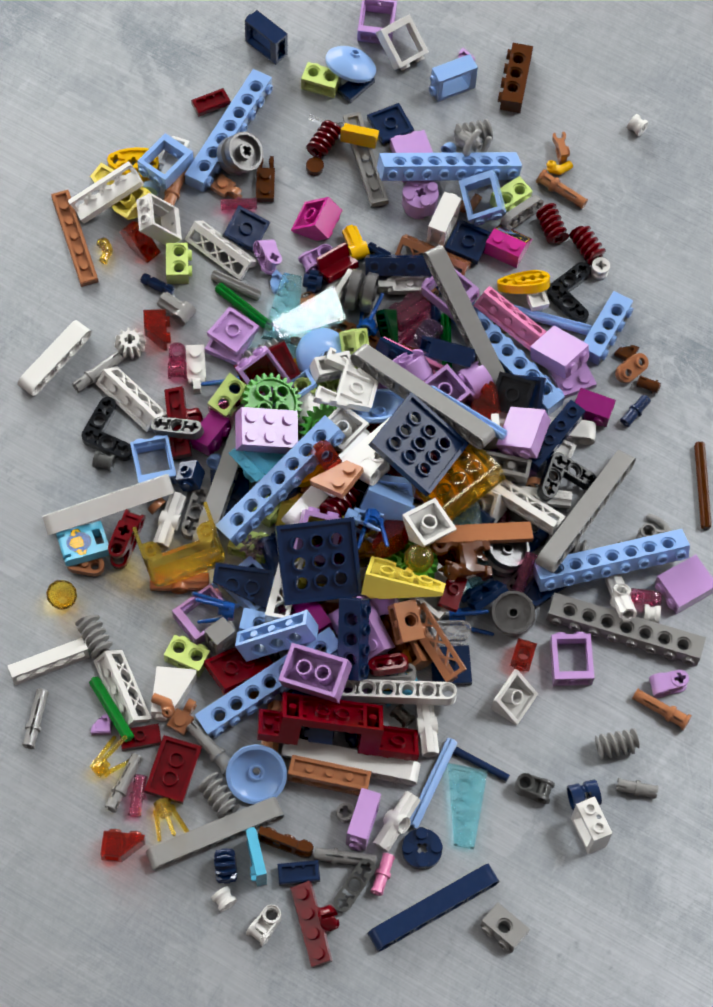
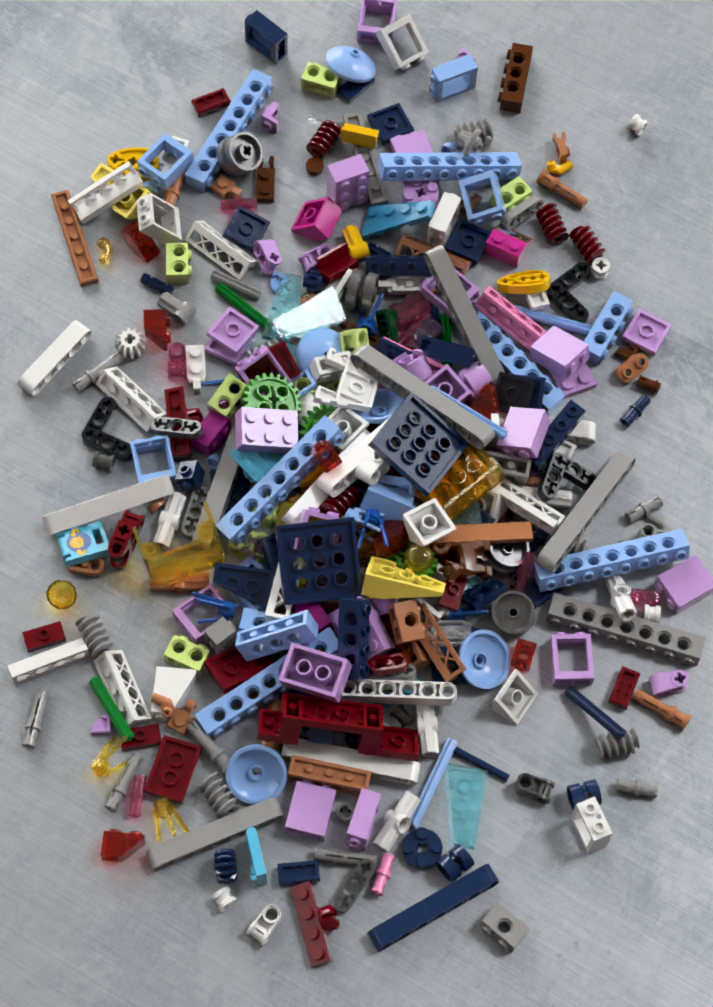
reddish brown hinge [258,826,314,859] -> none
wing [310,460,364,499] -> none
magenta brick [575,388,616,427] -> none
reddish brown axle [694,441,712,529] -> none
none -> dark red plate [22,621,66,652]
none -> lavender bracket [262,101,280,133]
none -> lavender brick [285,780,336,842]
none -> lavender brick [326,154,370,211]
none -> dark azure wing [361,200,435,241]
none -> dark blue wheel [436,844,475,883]
none -> light blue dish [458,630,511,689]
none -> dark blue axle [565,686,625,739]
none -> dark red plate [608,666,641,710]
none -> lavender plate [622,308,672,356]
none -> light grey pin [625,495,663,524]

